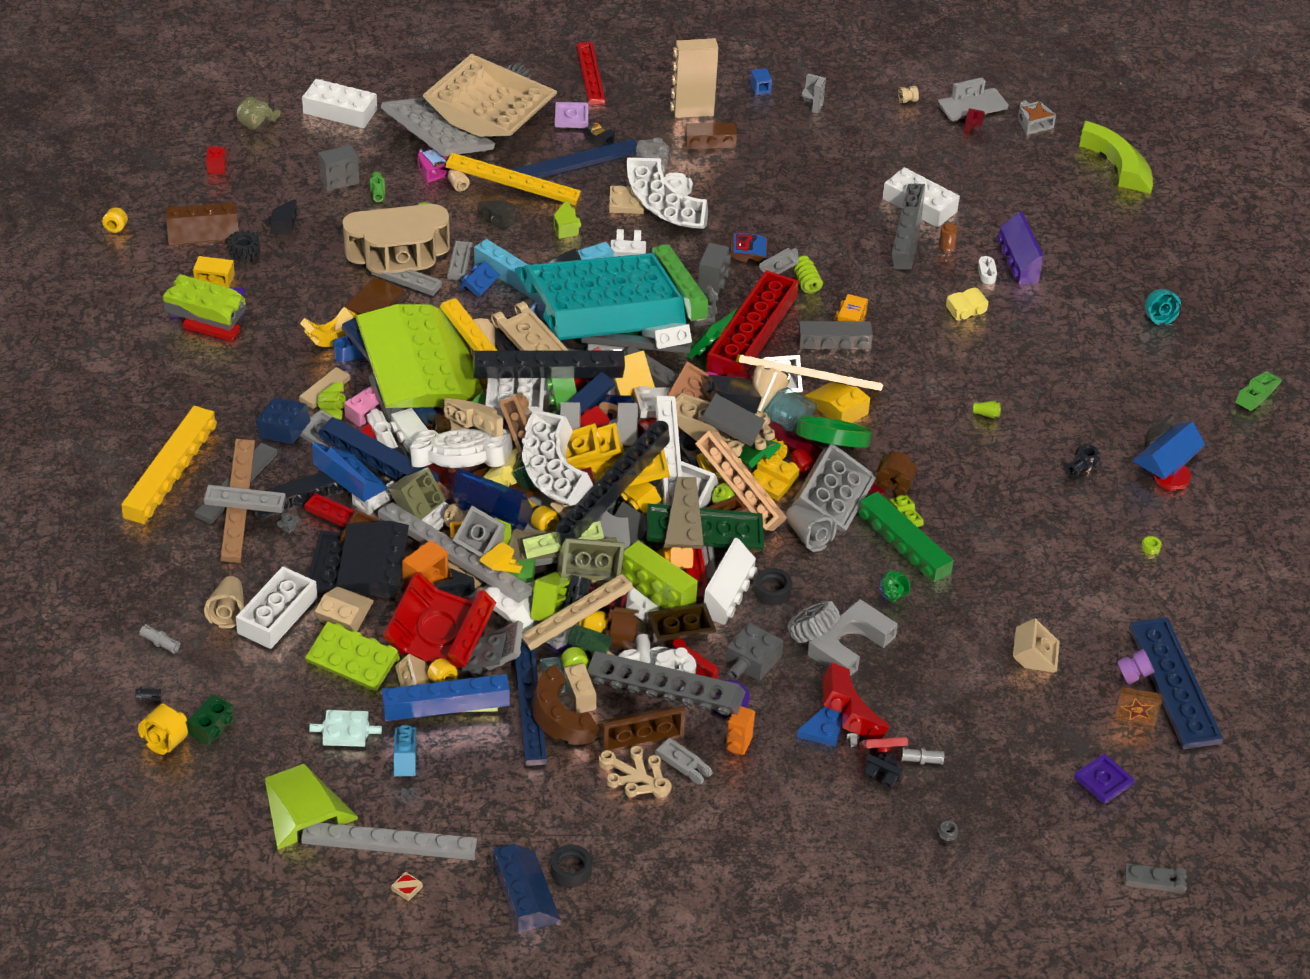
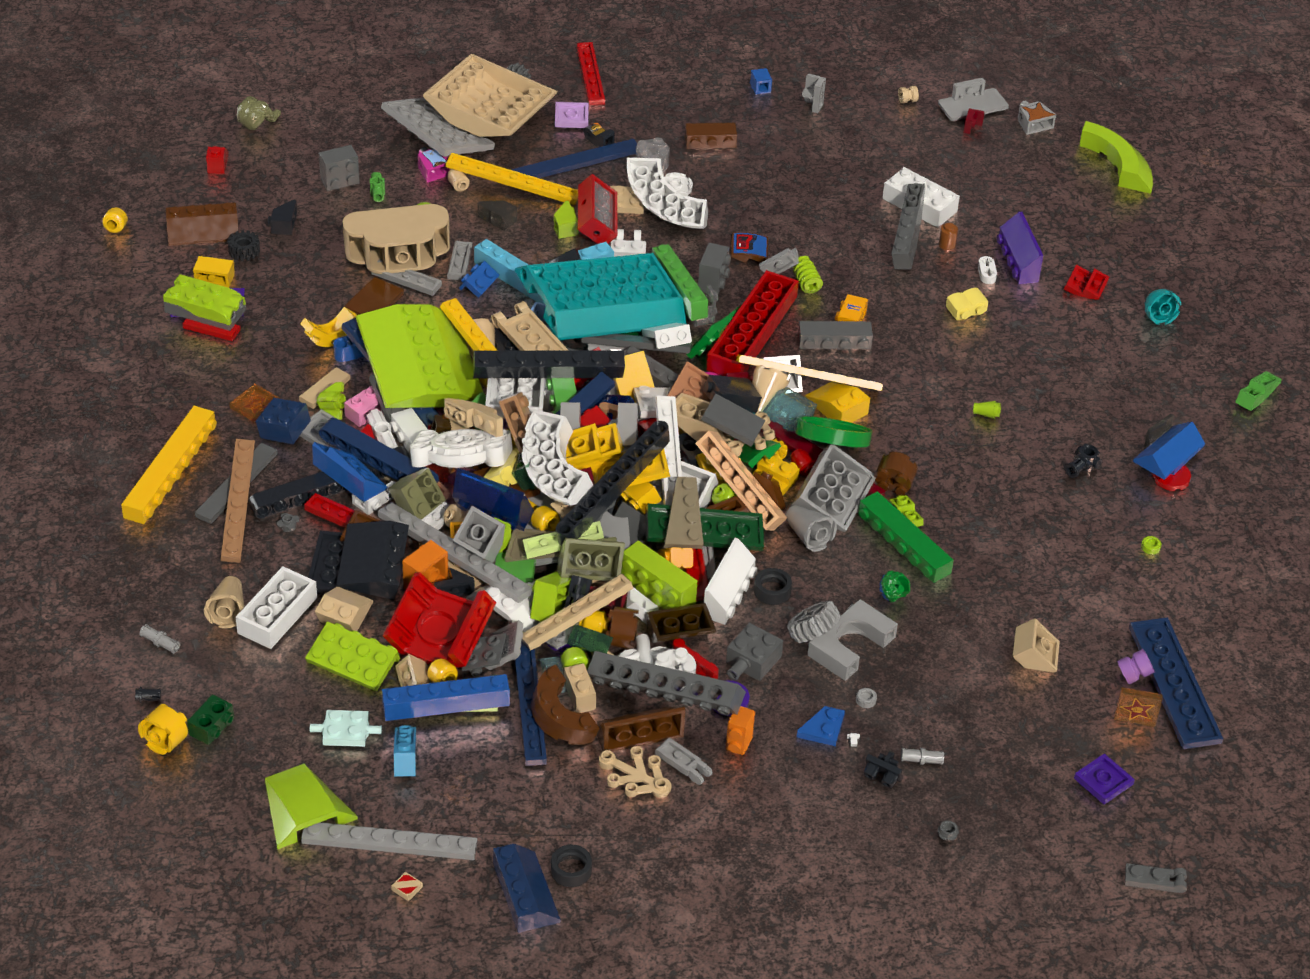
light grey plate [204,485,286,513] -> none
white brick [302,79,377,128] -> none
yellow slope [480,542,523,573] -> none
tan brick [670,38,718,118] -> none
red arch [822,662,889,739] -> none
plate [859,737,908,752] -> none
none -> clear orange tile [229,384,281,423]
none -> red brick [578,174,618,244]
none -> reddish brown slope [753,471,786,510]
none -> light grey tile [856,688,877,708]
none -> red slope [1064,264,1109,300]

